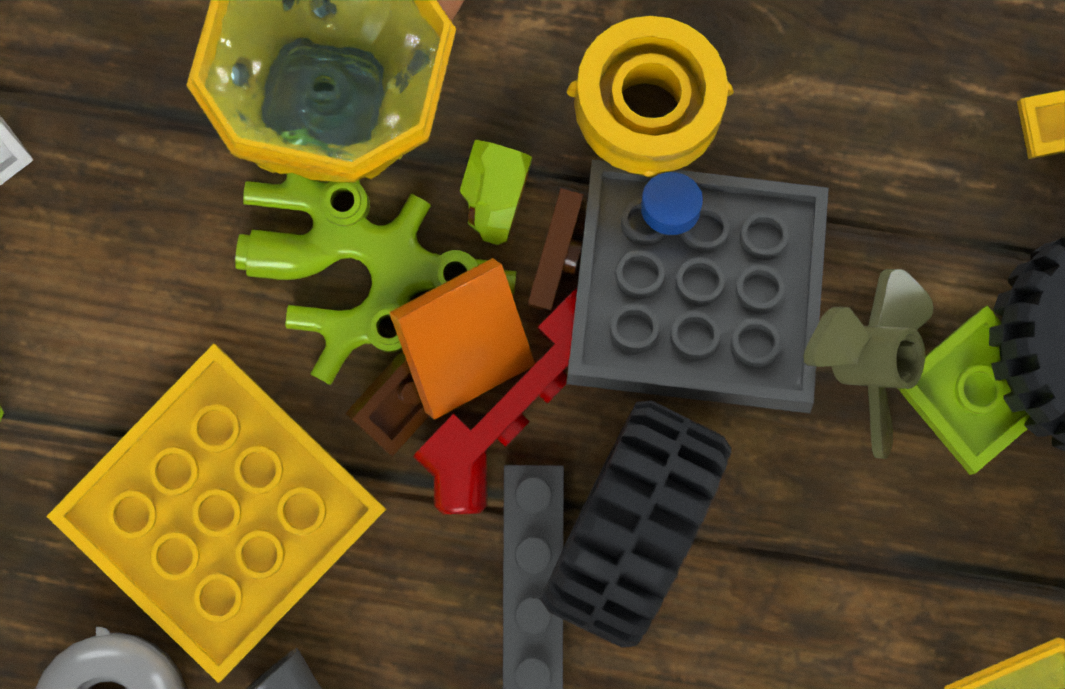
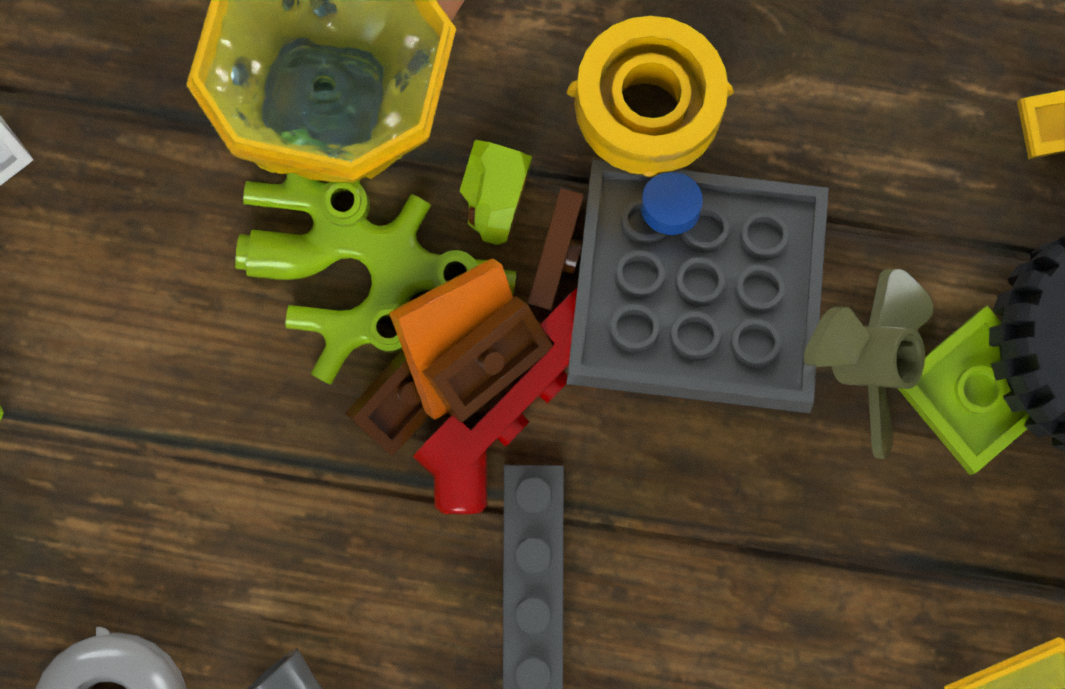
yellow plate [46,343,387,683] -> none
black tyre [541,401,731,648] -> none
none -> reddish brown plate [422,296,553,423]

